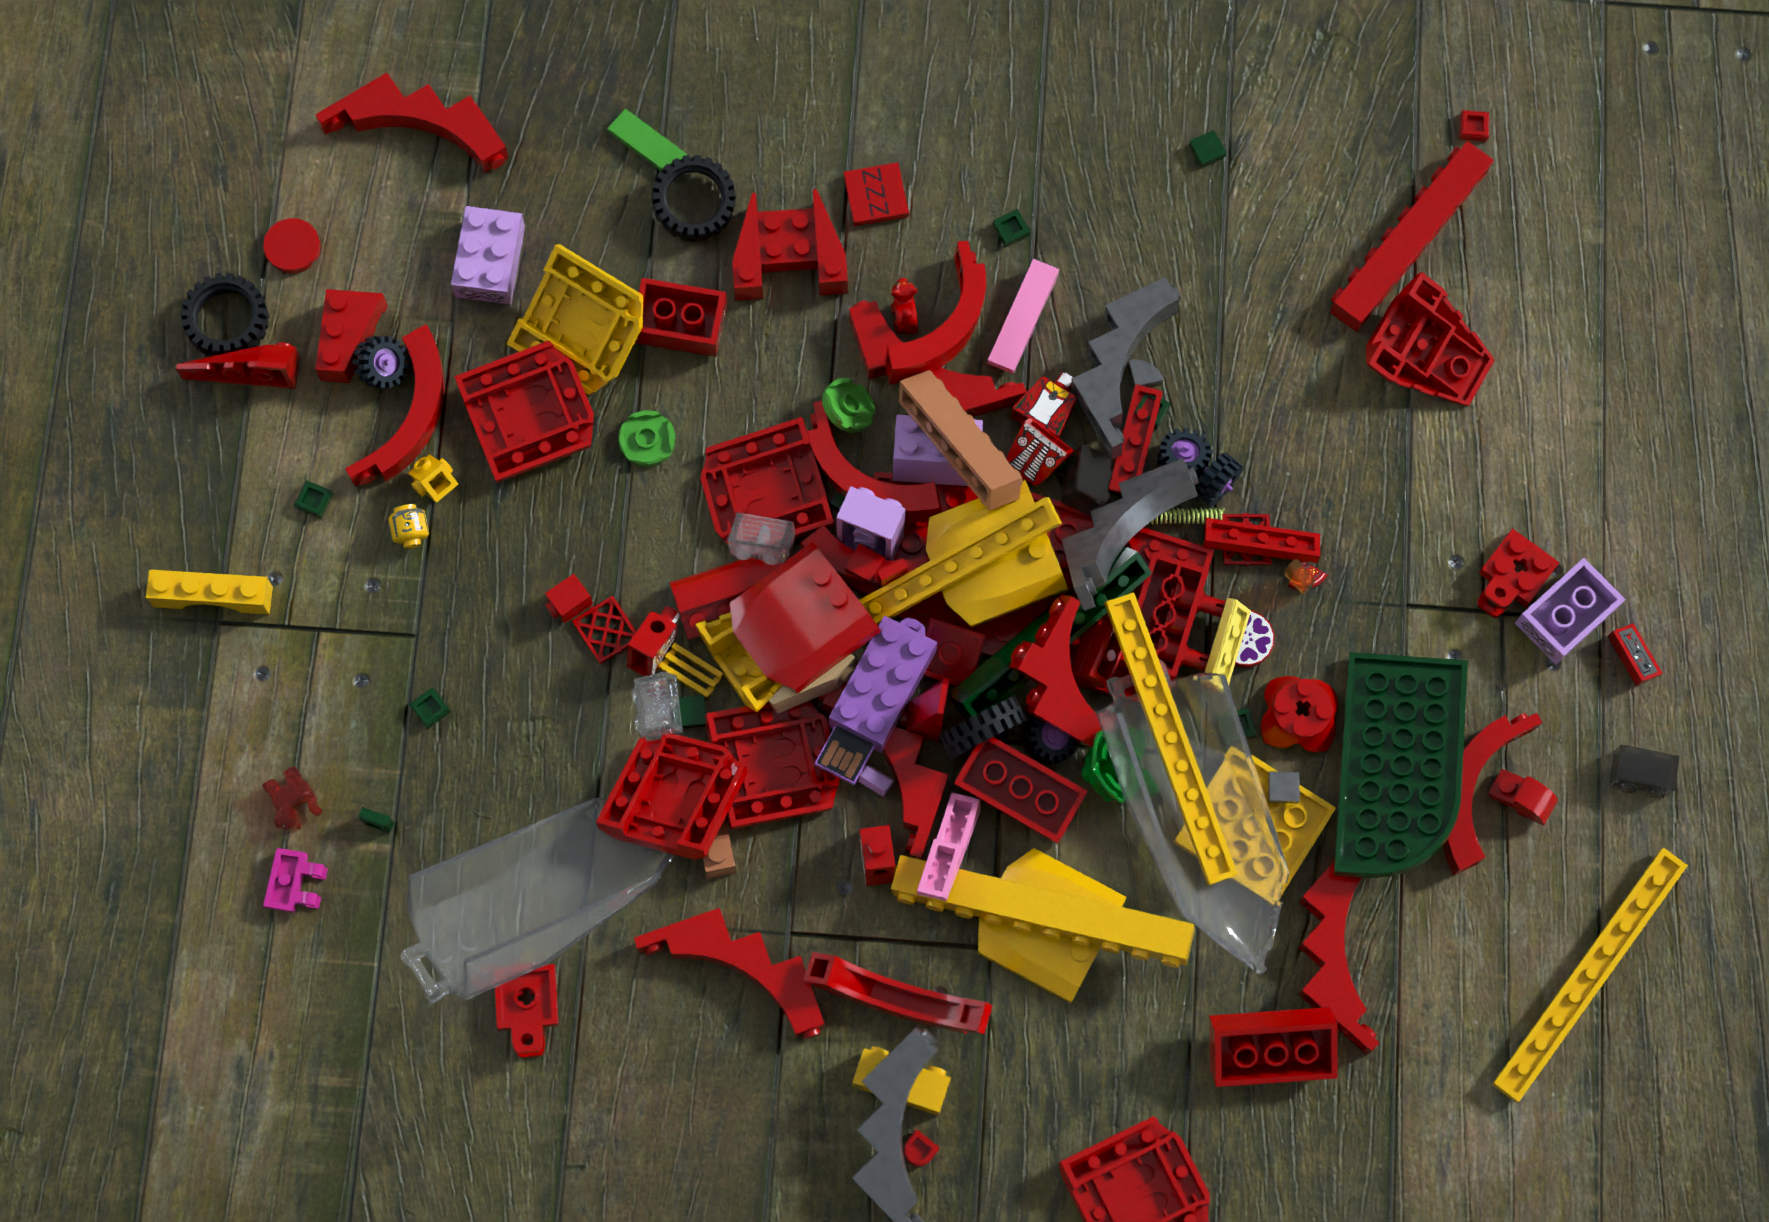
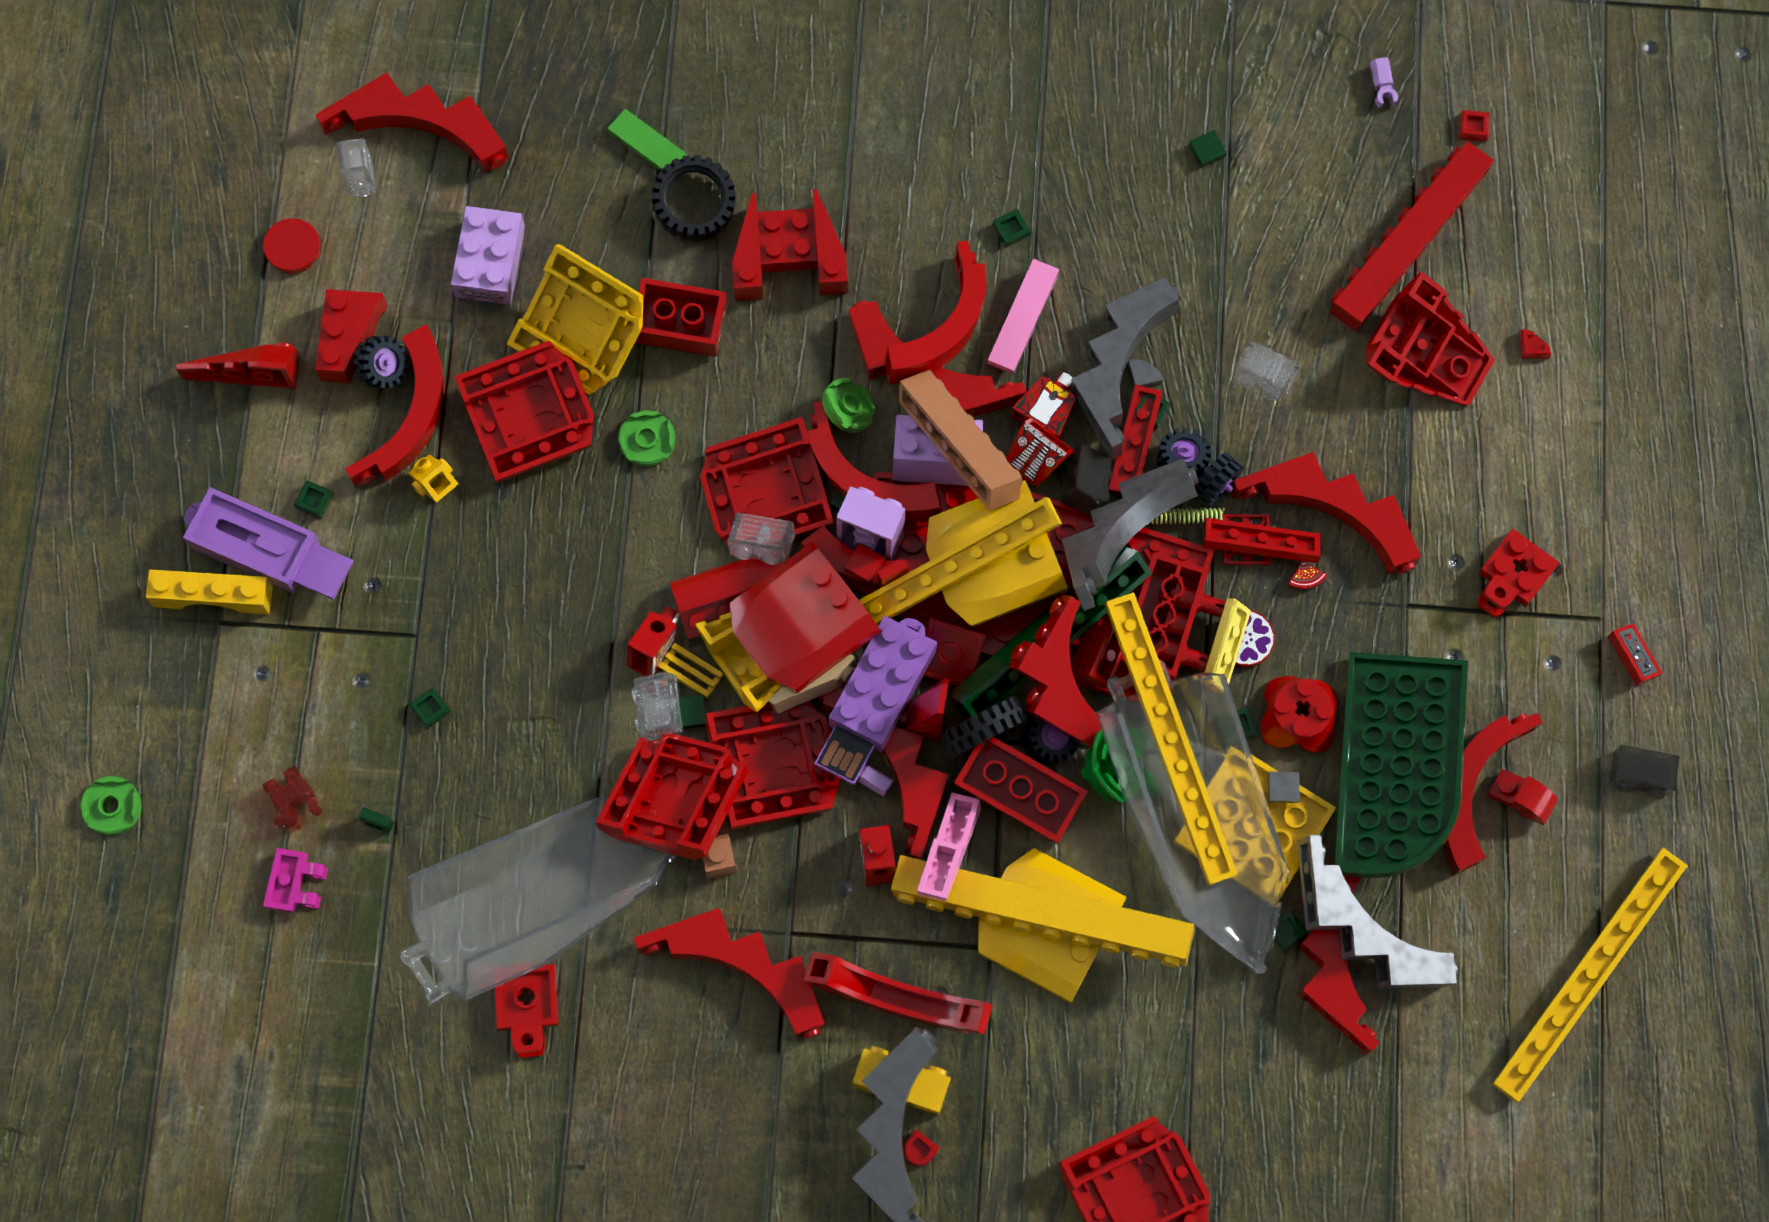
black tyre [180,273,269,357] -> none
yellow head [388,504,429,549] -> none
red brick [545,574,593,624] -> none
red window [572,595,636,664] -> none
red tile [843,162,909,226] -> none
red animal [891,278,918,335] -> none
red brick [1209,1007,1338,1087] -> none
clear orange tile [1284,559,1315,594] -> none
lavender brick [1515,558,1626,665] -> none
none -> bright green tile [80,776,142,836]
none -> medium lavender piece [183,487,353,600]
none -> clear brick [337,138,376,197]
none -> red arch [1231,452,1421,575]
none -> clear brick [1233,340,1302,401]
none -> dark green tile [1265,909,1308,952]
none -> arch [1297,835,1458,989]
none -> lavender bar [1370,57,1398,108]
none -> red tile [1519,329,1551,359]

